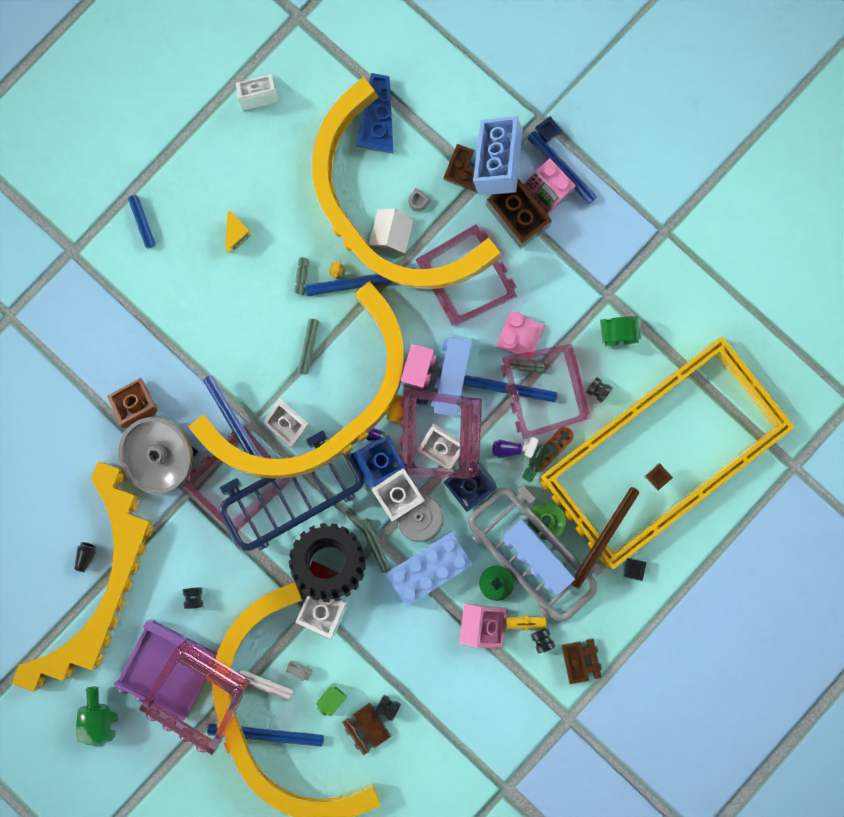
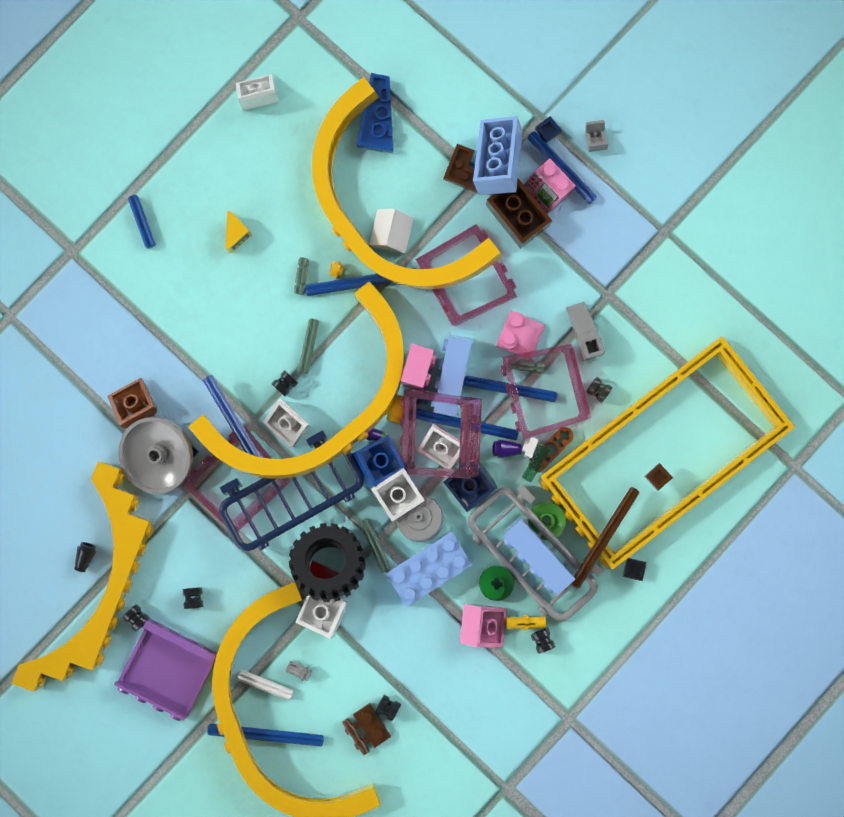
green piece [76,686,118,747] -> none
clear pink windscreen [139,641,251,755] -> none
bright green brick [316,683,347,717] -> none
light grey tile [408,188,431,212] -> none
reddish brown plate [561,638,602,684] -> none
green brick [600,316,641,346] -> none
none -> black wheel [122,604,150,632]
none -> black wheel [271,370,298,397]
none -> blue axle [406,407,519,440]
none -> light grey slope [566,302,605,362]
none -> light grey bracket [585,120,608,152]

